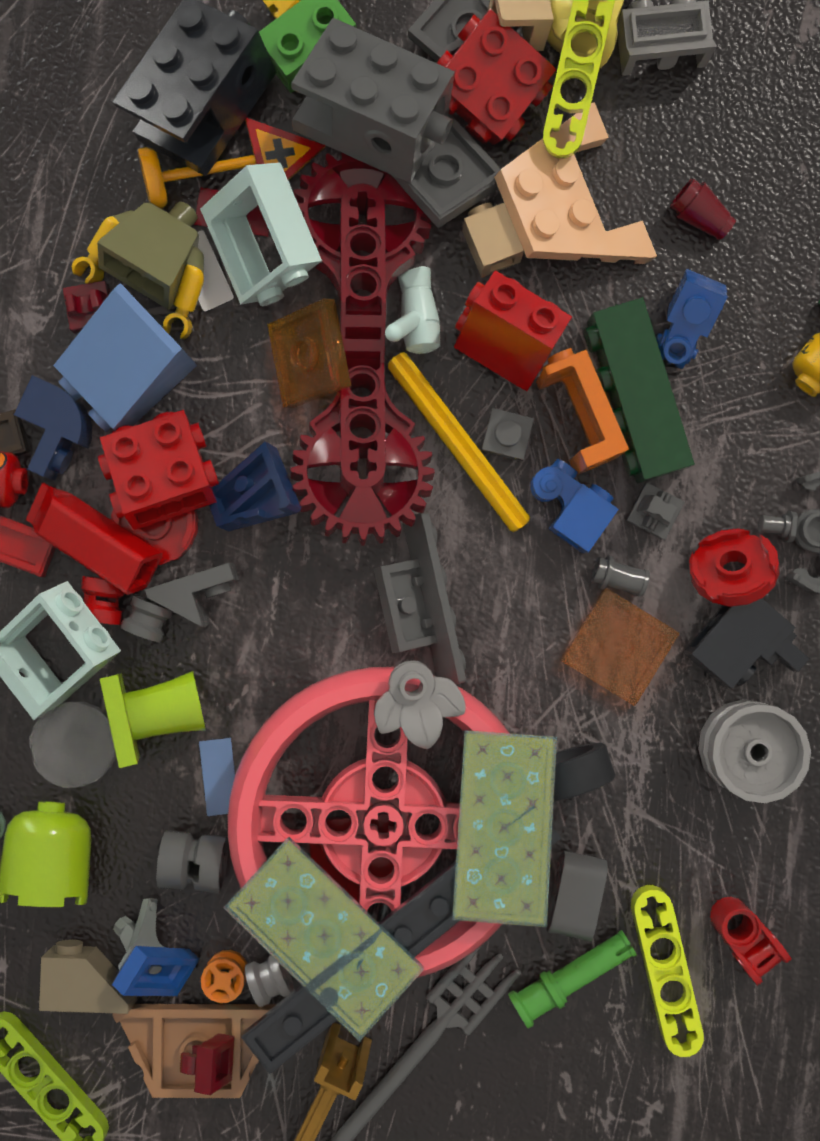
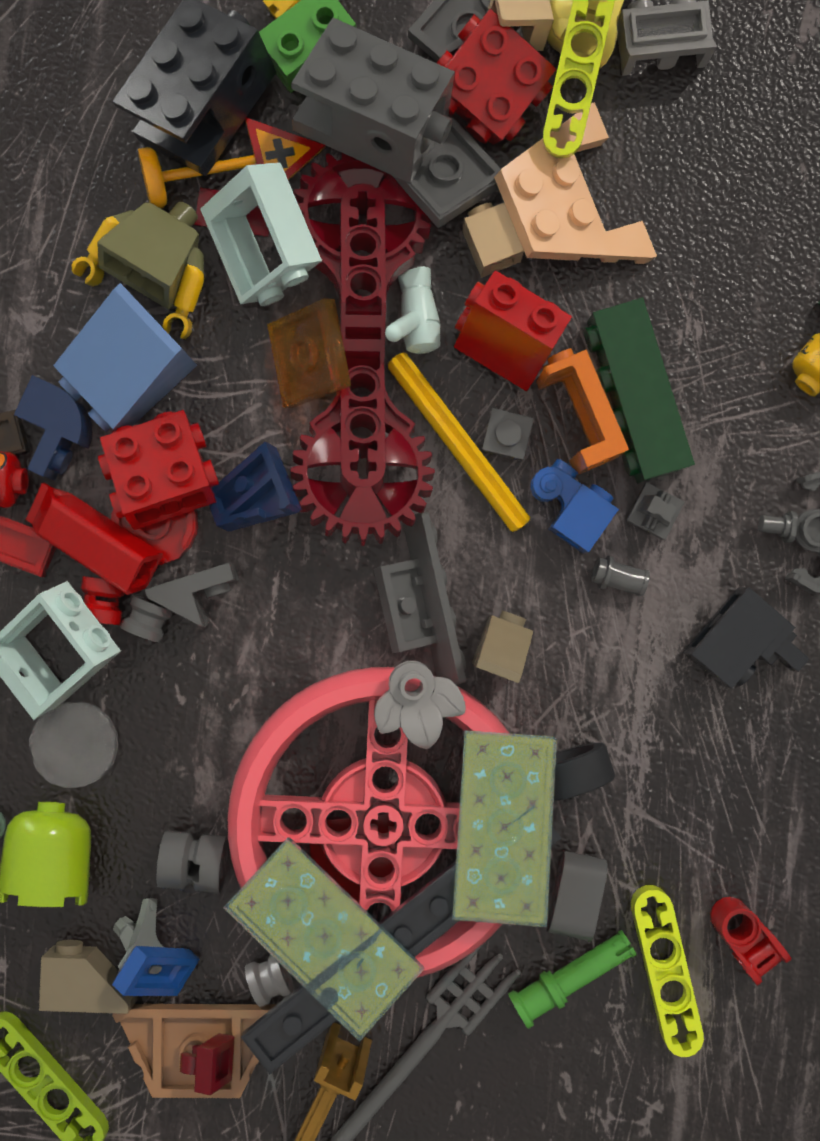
dark red tile [63,280,110,334] -> none
lime plant [100,671,206,768] -> none
white sticker [198,230,234,311] -> none
medium blue sticker [199,738,235,816] -> none
orange wheel [201,950,247,1003] -> none
clear orange tile [560,588,680,706] -> none
blue brick [656,269,728,369] -> none
dark red cone [670,178,736,241] -> none
red tile [689,528,780,606] -> none
light grey wheel [698,699,811,803] -> none
none -> dark tan slope [472,610,533,683]

